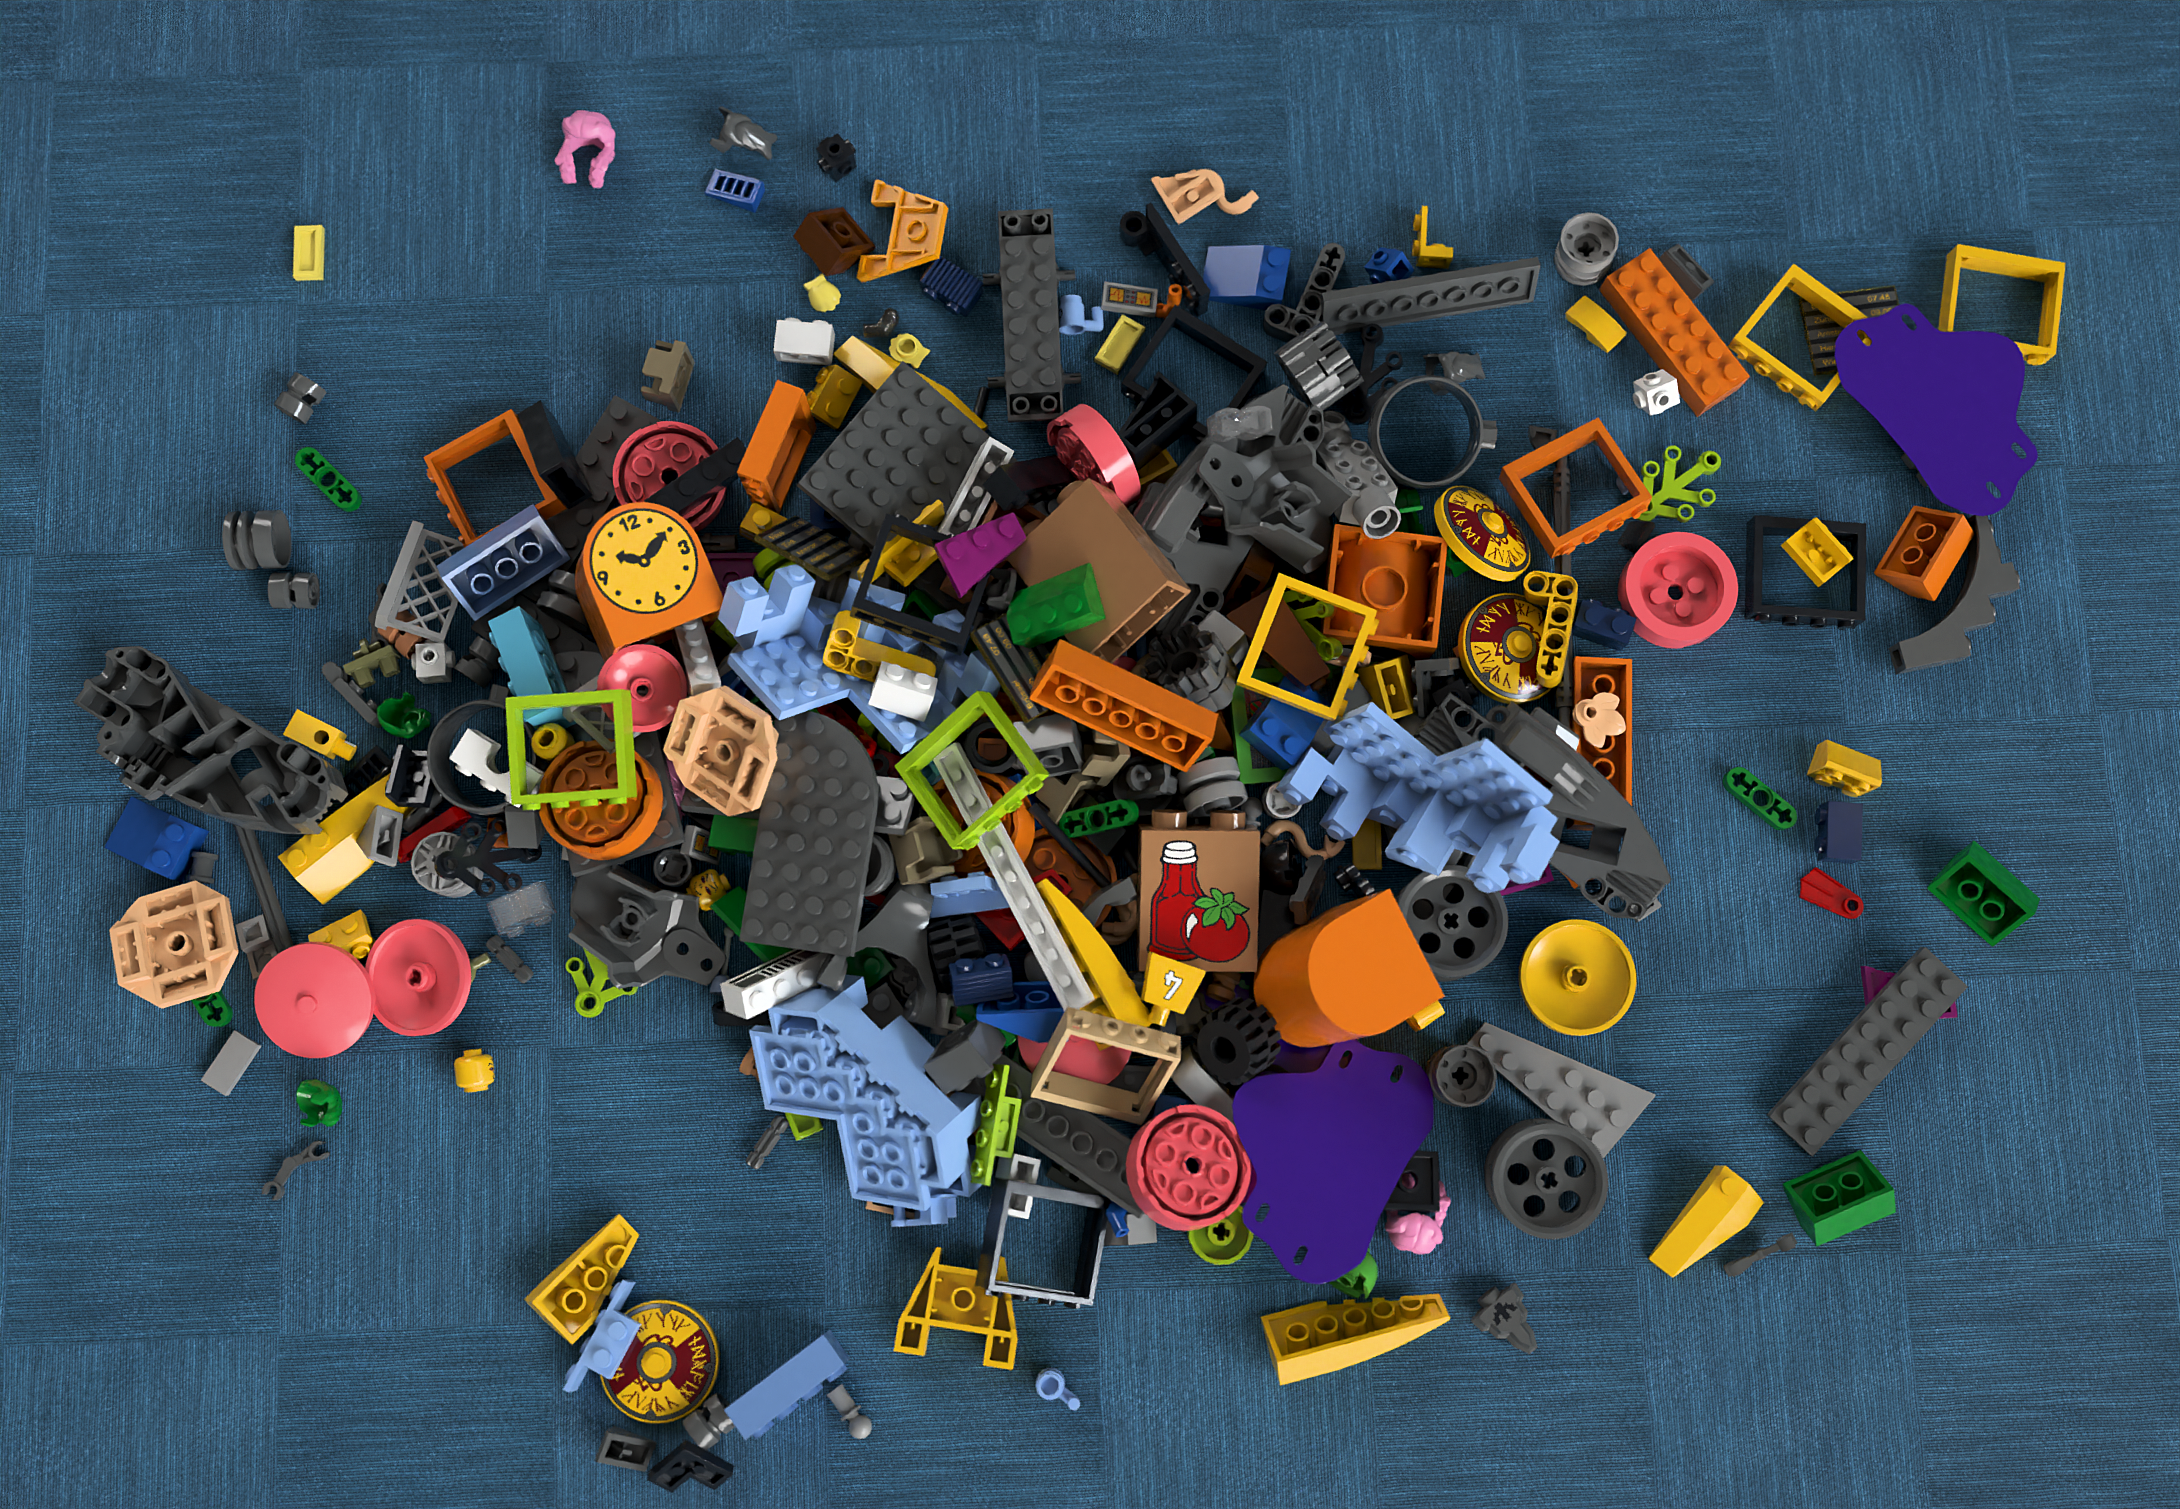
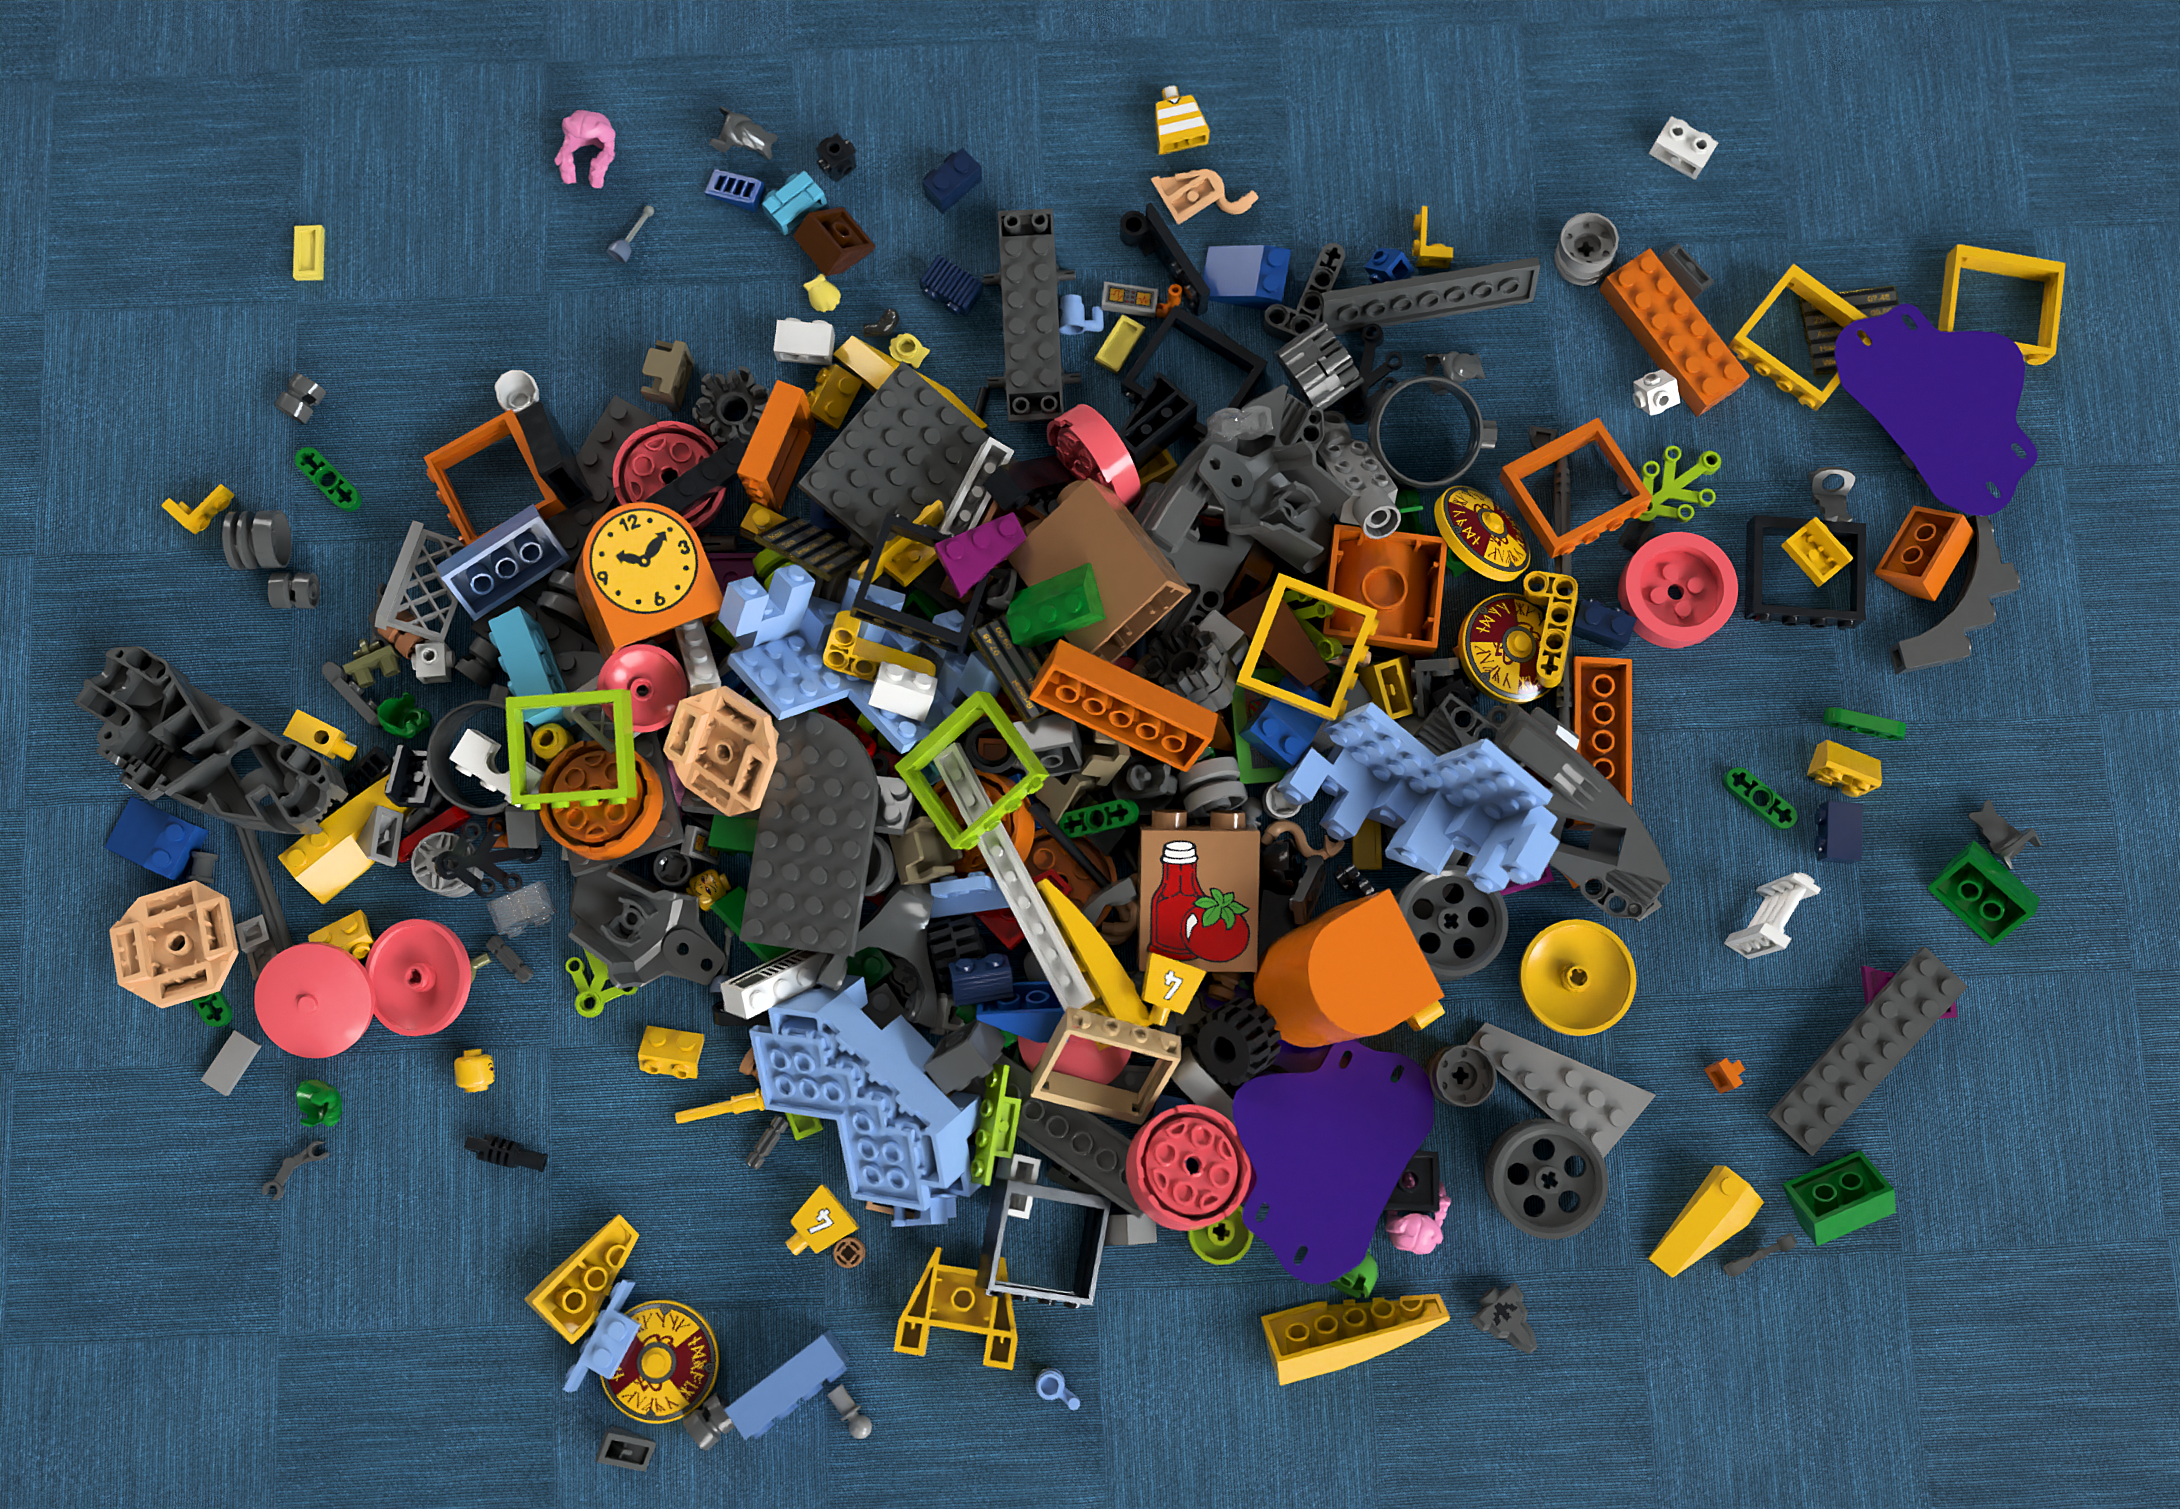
black plate [648,1439,734,1493] -> none
light orange wing [857,180,948,282] -> none
blue arm [1106,1201,1129,1237] -> none
yellow slope [1565,295,1626,353] -> none
light nougat plate [1573,692,1626,748] -> none
red piece [1799,867,1864,919] -> none
none -> yellow bracket [161,484,234,535]
none -> black hinge [464,1134,548,1172]
none -> white hair [495,370,539,414]
none -> hinge [607,205,654,264]
none -> yellow bracket [638,1025,705,1079]
none -> yellow pin [675,1088,765,1124]
none -> dark grey piece [692,366,771,449]
none -> medium azure brick [762,171,827,235]
none -> yellow torso [785,1184,860,1256]
none -> medium nougat wheel [833,1237,866,1268]
none -> dark blue brick [922,148,982,215]
none -> yellow torso [1155,86,1210,155]
none -> white brick [1649,116,1718,180]
none -> orange tile [1704,1058,1745,1094]
none -> white fence [1724,872,1821,959]
none -> dark grey hair [1808,466,1855,522]
none -> green beam [1822,707,1907,741]
none -> dark grey hair [1968,800,2042,870]

